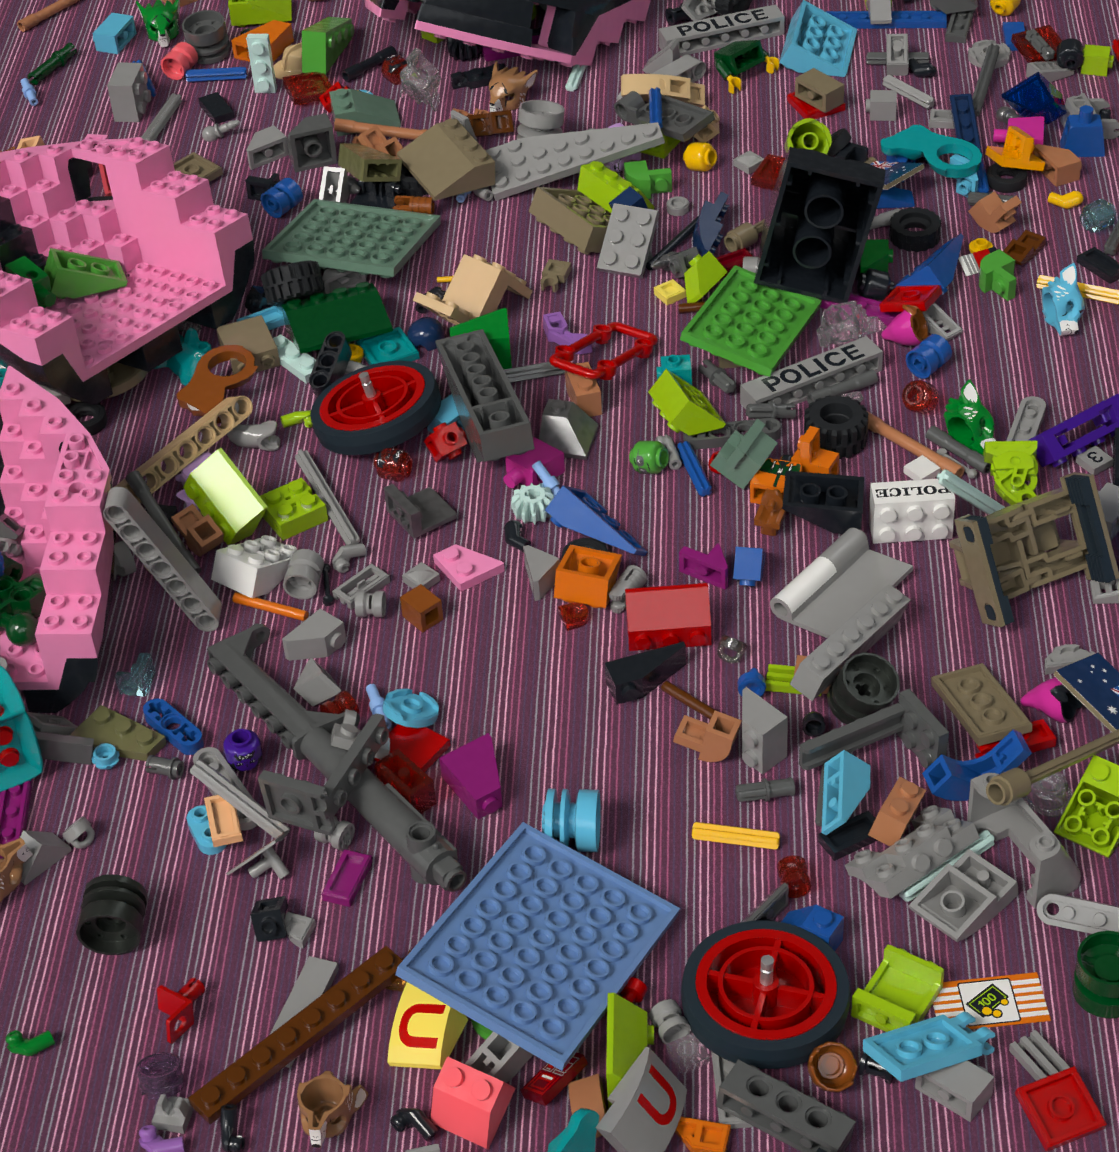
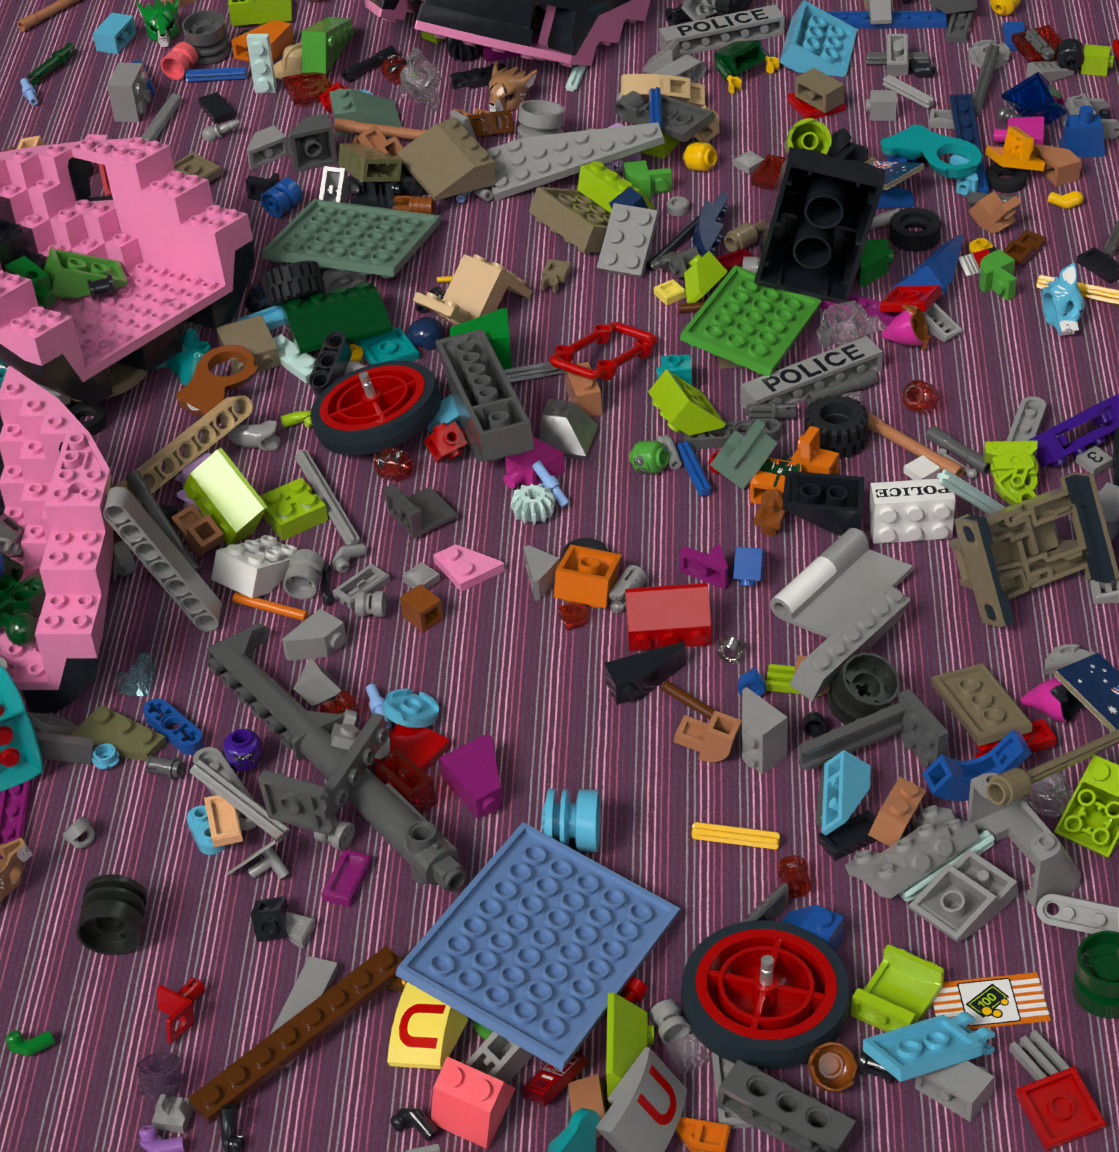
light grey slope [20,830,72,885] -> none
medium nougat piece [297,1071,369,1148] -> none
black arm [504,520,531,552] -> none
medium lavender piece [543,312,592,355] -> none
blue wedge [545,485,647,556] -> none
dark grey axle [698,359,736,394] -> none
dark grey axle [735,777,795,802] -> none
black head [857,268,894,302] -> none
blue wheel [906,334,952,379] -> none
green piece [943,379,996,455] -> none
clear light blue head [1080,199,1116,233] -> none
none -> black bush [87,274,116,301]

